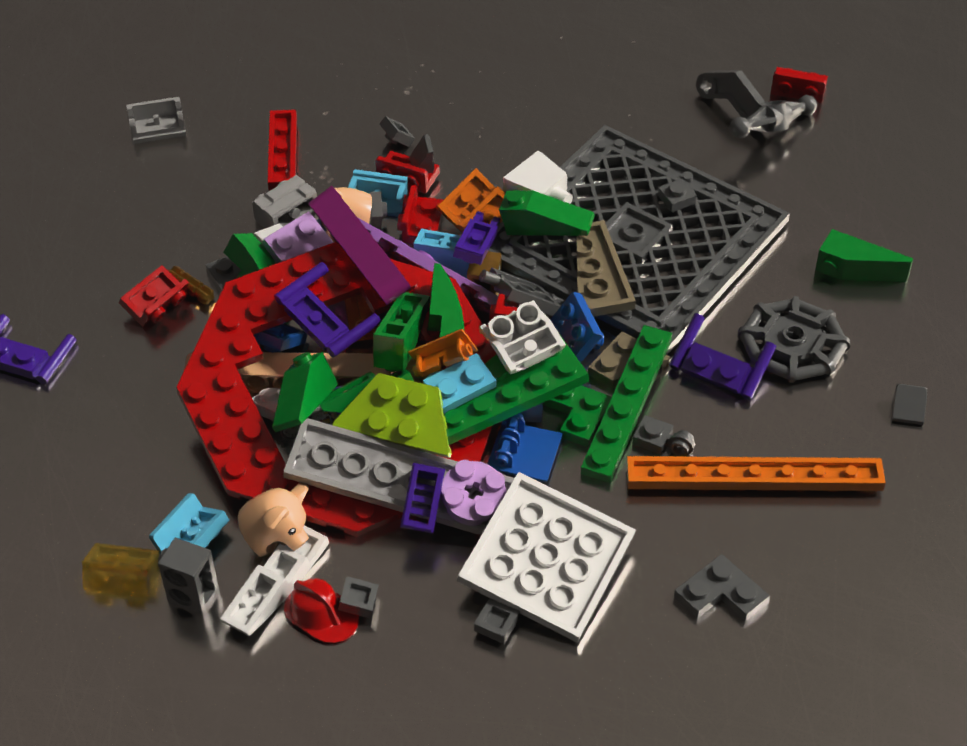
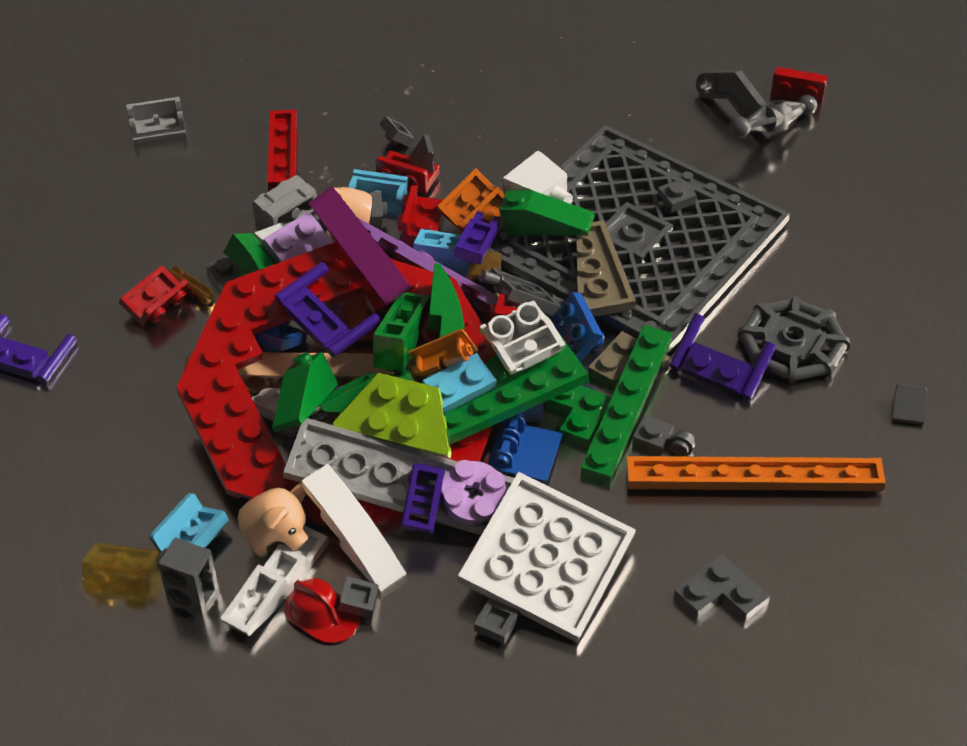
green slope [815,229,913,282] -> none
none -> white slope [301,464,407,594]

